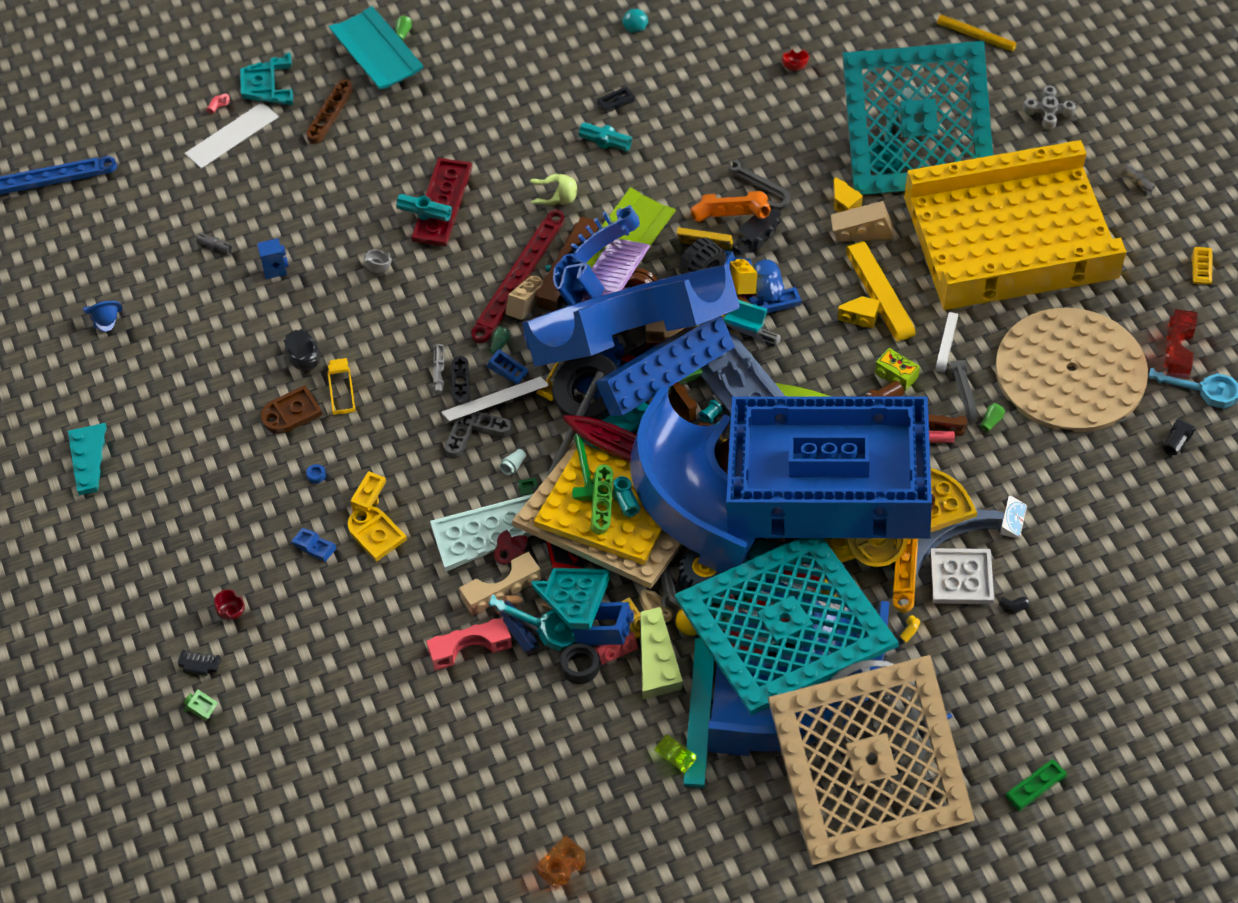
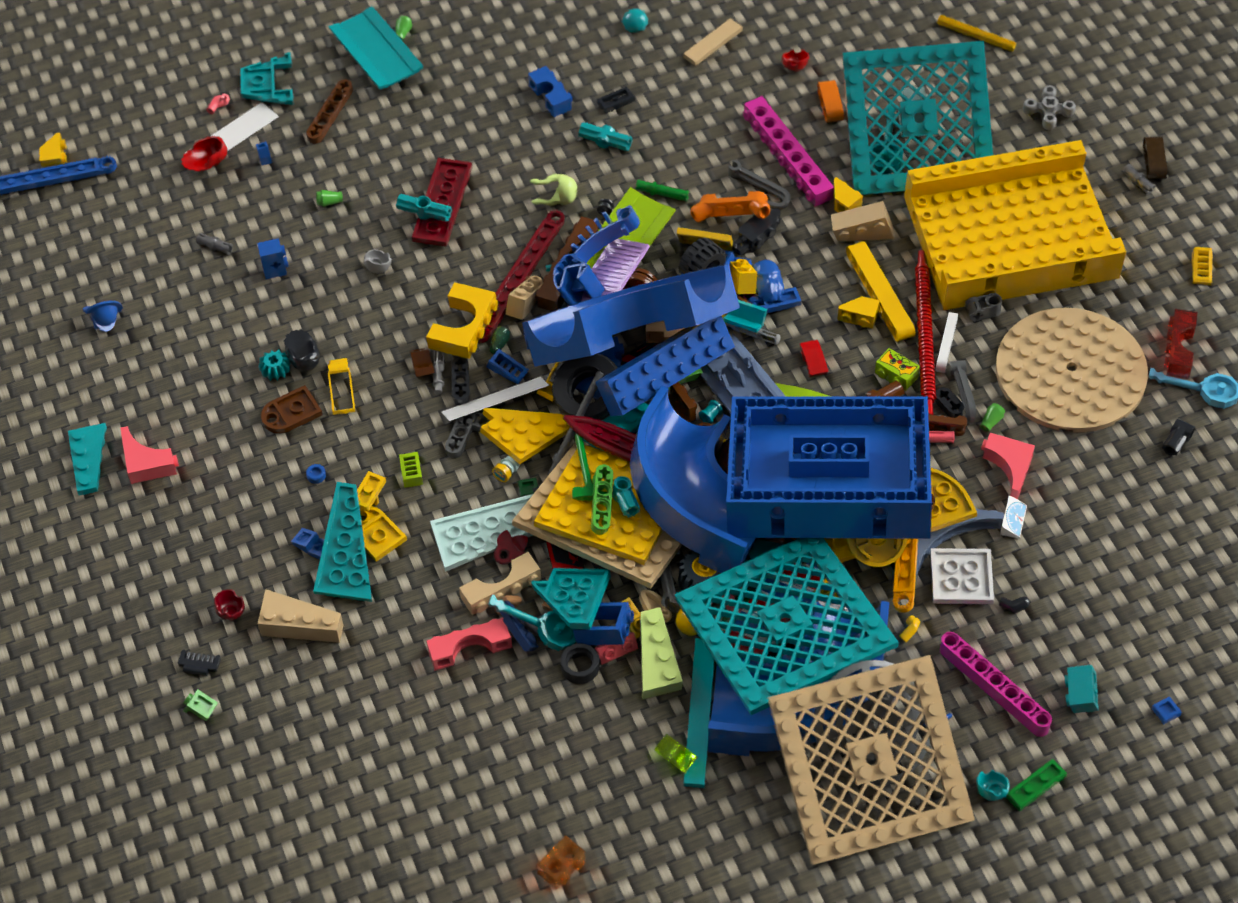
none -> yellow slope [39,133,67,168]
none -> coral arch [120,426,179,484]
none -> red hair [181,136,228,172]
none -> blue piece [255,142,272,166]
none -> teal gear [258,349,291,381]
none -> tan wedge [258,589,343,643]
none -> teal wing [313,482,372,602]
none -> bright green cone [316,190,343,207]
none -> lime slope [399,452,423,488]
none -> reddish brown slope [410,347,434,377]
none -> yellow arch [426,282,498,359]
none -> yellow wing [480,408,570,464]
none -> yellow tile [492,463,512,483]
none -> blue arch [528,66,573,117]
none -> black bush [597,199,614,215]
none -> green pin [635,179,690,202]
none -> tan tile [683,19,742,66]
none -> dark pink brick [743,96,834,207]
none -> red slope [799,339,829,377]
none -> orange beam [817,80,844,123]
none -> red hose [915,250,936,415]
none -> black beam [935,387,964,418]
none -> dark pink beam [940,632,1052,737]
none -> dark grey piece [965,293,1002,322]
none -> teal hair [976,770,1010,801]
none -> coral arch [981,433,1035,500]
none -> teal brick [1065,665,1099,713]
none -> dark brown beam [1143,137,1167,179]
none -> blue tile [1152,696,1182,724]

